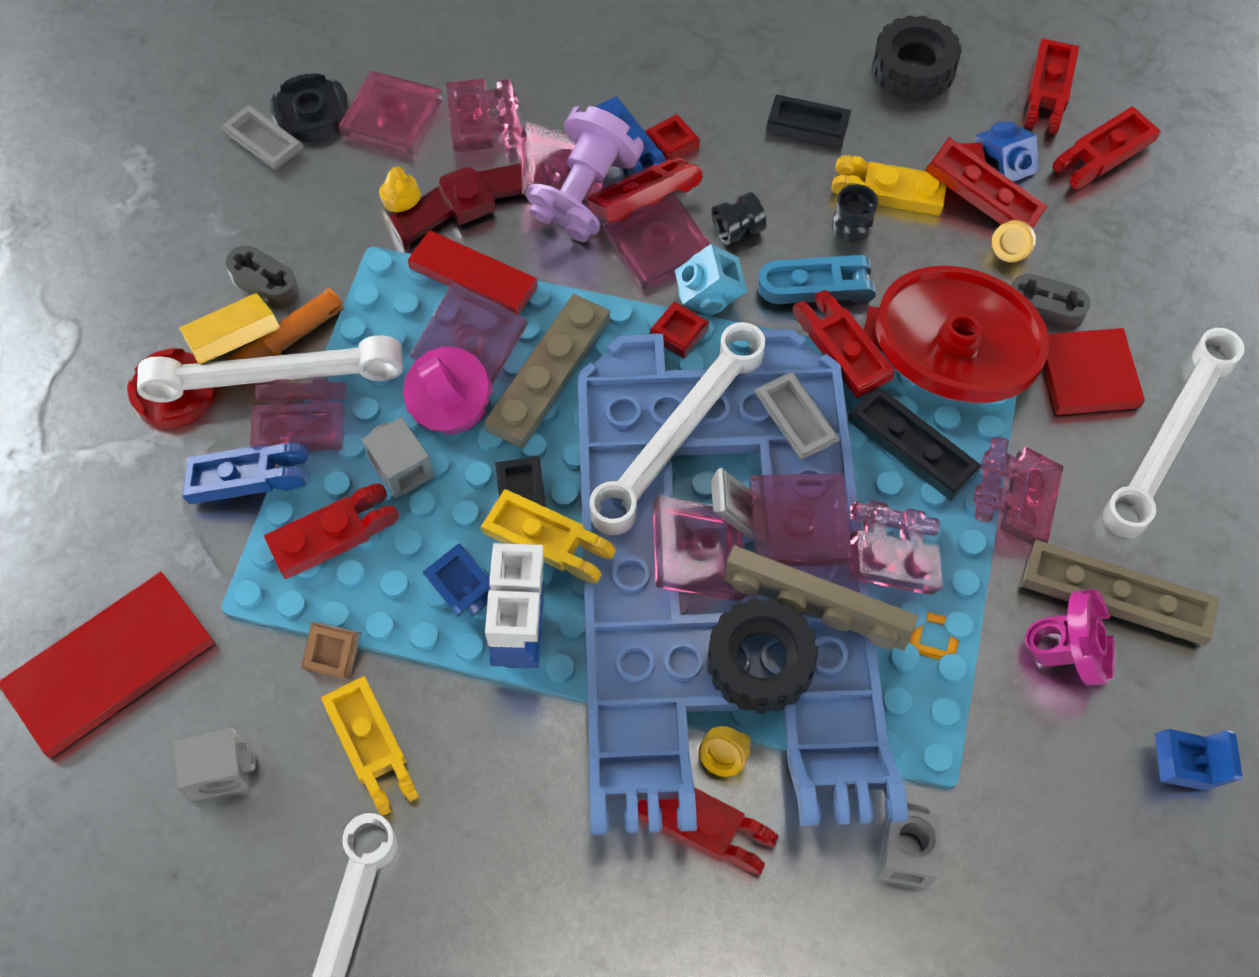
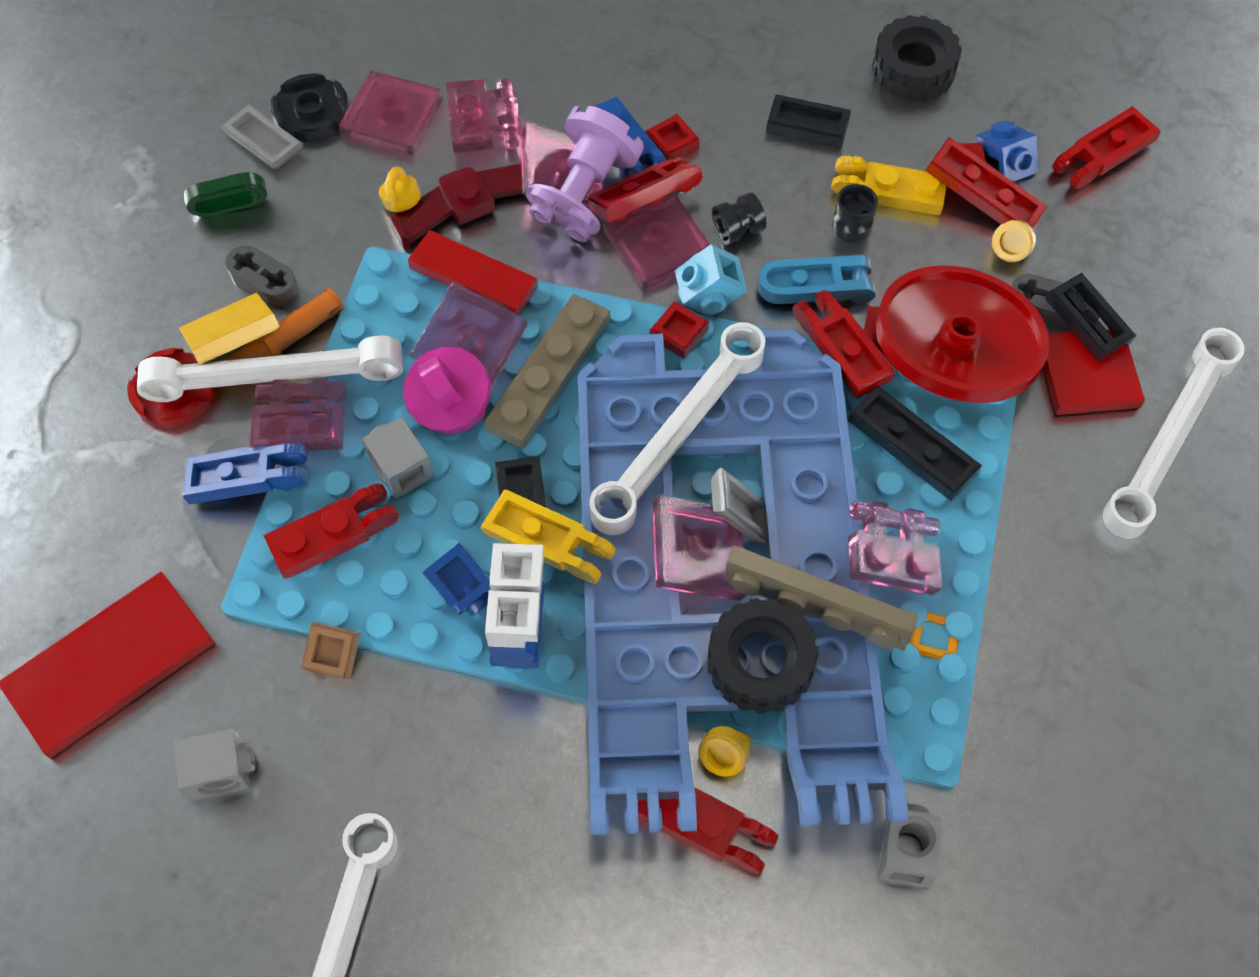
yellow hinge [320,675,419,816] -> none
clear pink plate [749,473,853,566] -> none
light grey tile [754,371,840,460] -> none
clear pink plate [973,437,1064,545] -> none
dark tan plate [1021,540,1220,646] -> none
red hinge [1024,38,1080,135] -> none
dark pink tile [1025,589,1116,686] -> none
blue bracket [1155,729,1243,791] -> none
none -> dark green tile [184,172,267,217]
none -> black tile [1045,273,1136,362]

